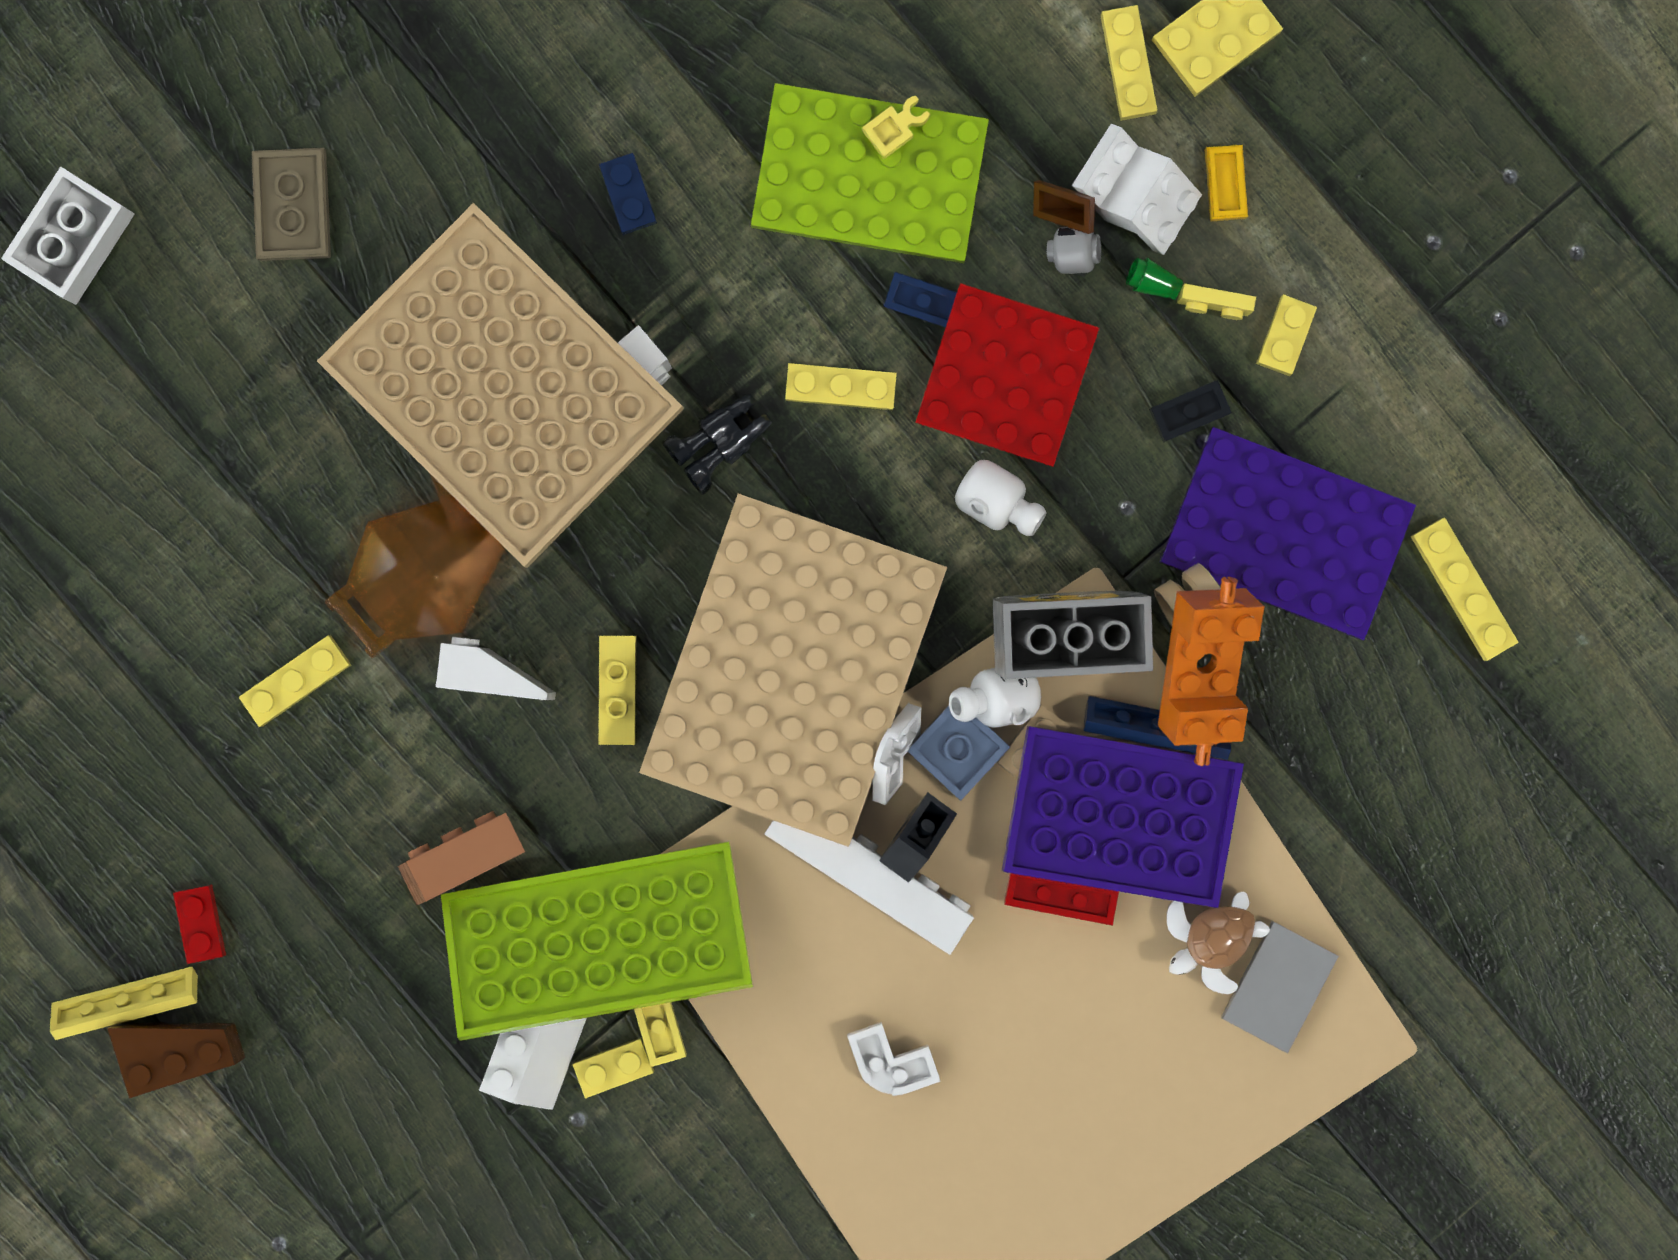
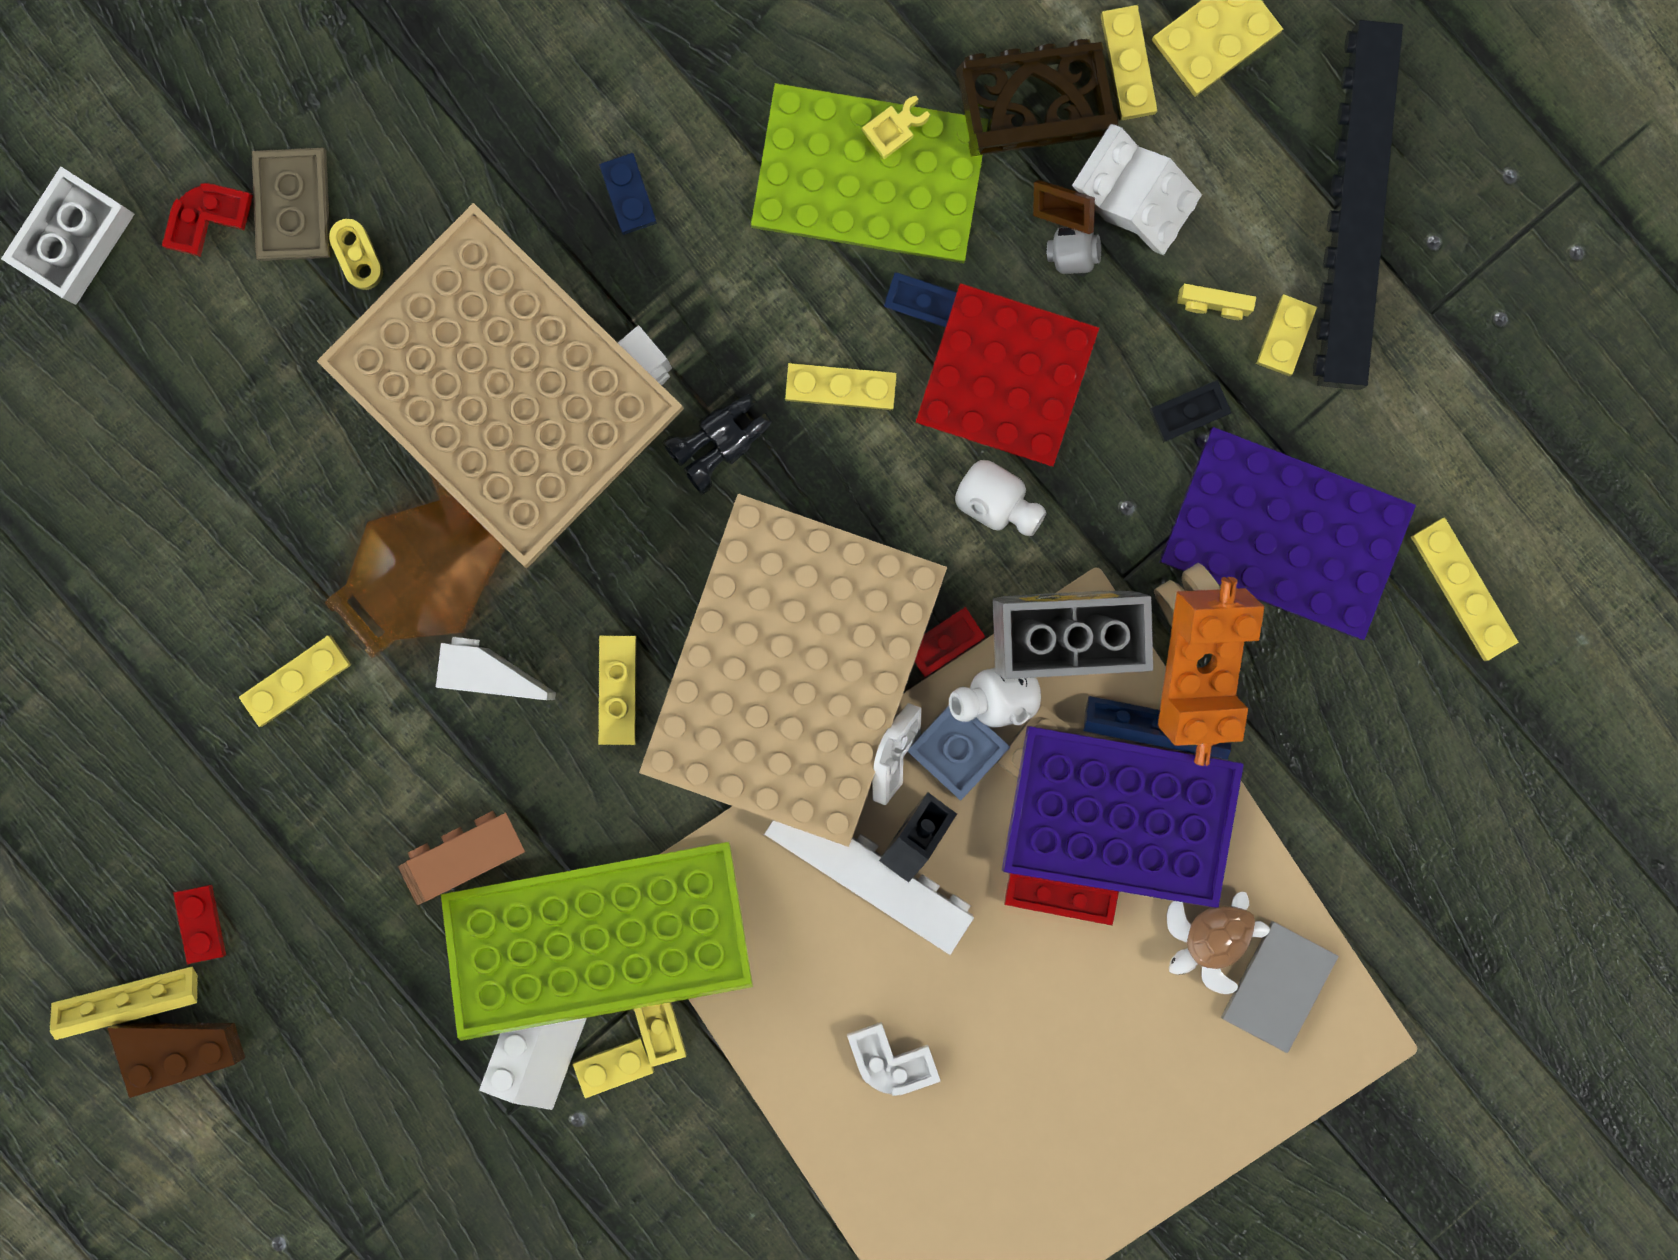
green cone [1126,257,1183,300] -> none
yellow tile [1205,145,1248,221] -> none
none -> red plate [162,183,253,257]
none -> light yellow plate [329,219,383,290]
none -> red plate [914,607,985,677]
none -> dark brown fence [956,39,1119,157]
none -> black brick [1313,20,1403,390]

